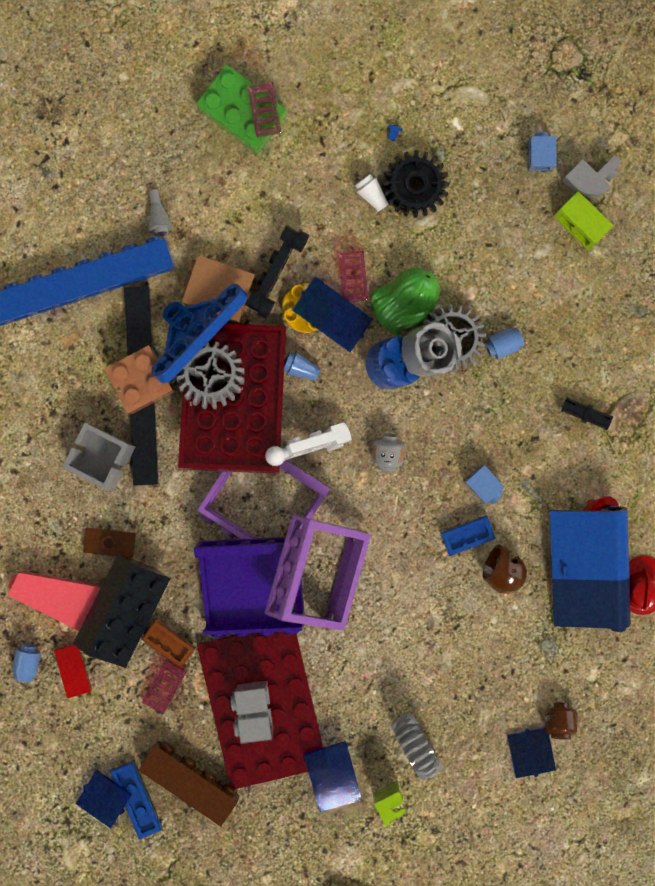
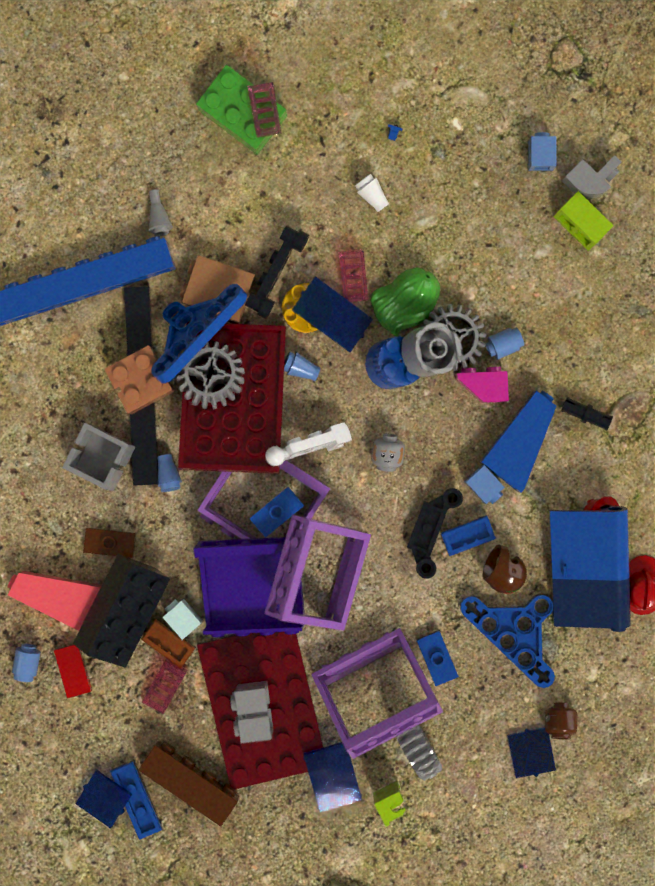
black gear [382,150,450,219] -> none
none -> medium blue cone [157,454,182,492]
none -> light aqua brick [163,599,203,640]
none -> blue plate [249,486,304,538]
none -> medium lavender window [311,628,443,759]
none -> black plate [407,488,463,579]
none -> blue plate [416,630,458,686]
none -> dark pink slope [455,367,509,403]
none -> blue beam [460,594,555,688]
none -> blue slope [480,390,557,493]

